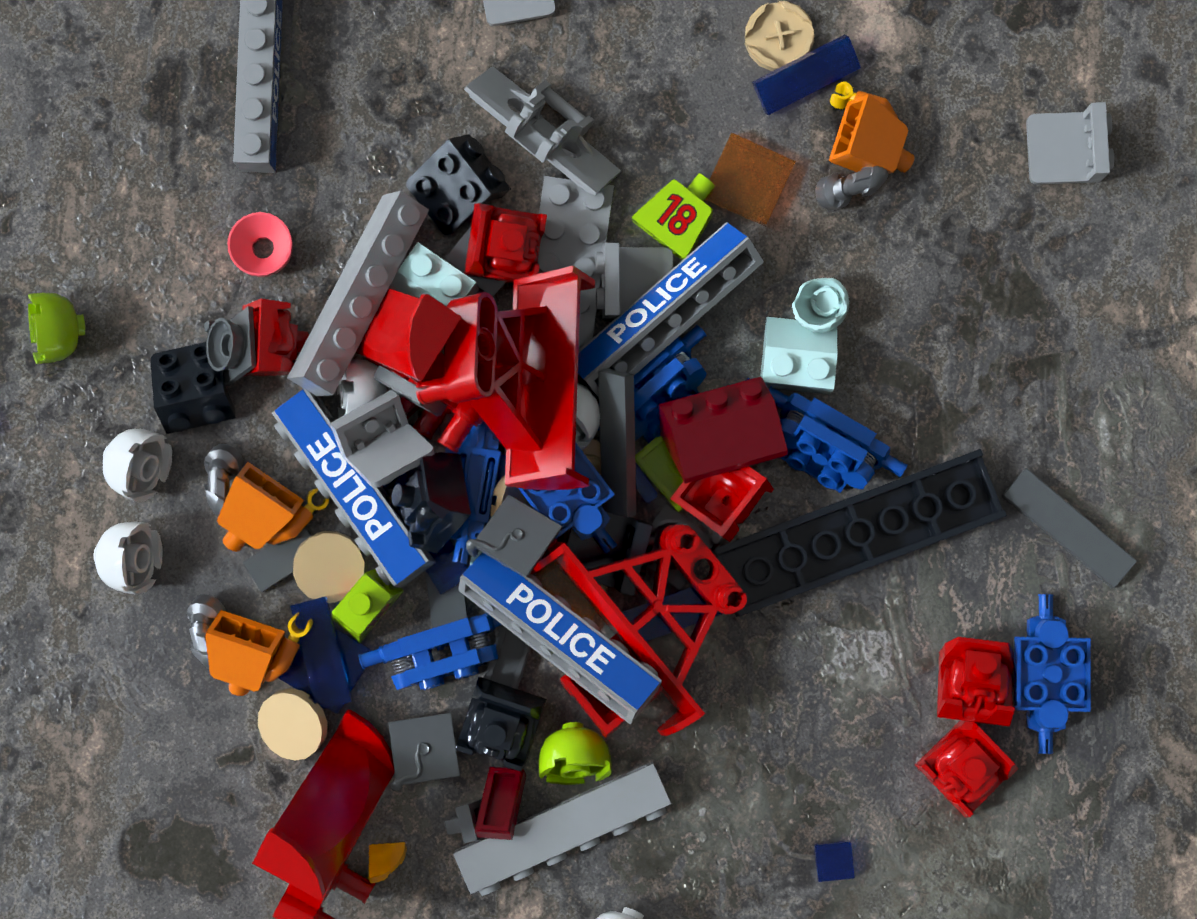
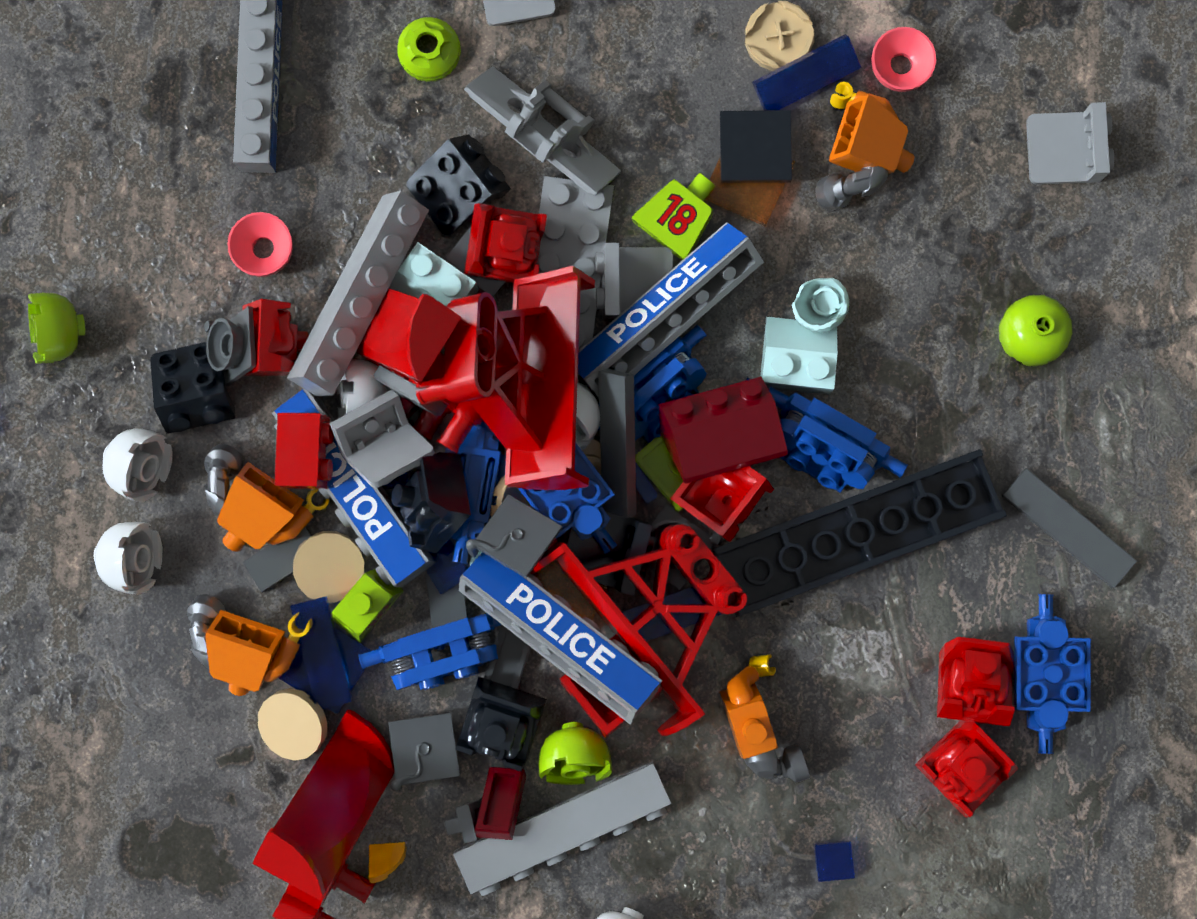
none -> red brick [274,413,334,489]
none -> lime piece [397,17,461,82]
none -> orange torso [719,654,810,783]
none -> black tile [720,110,792,183]
none -> coral piece [871,27,936,92]
none -> lime cylinder [999,295,1073,366]

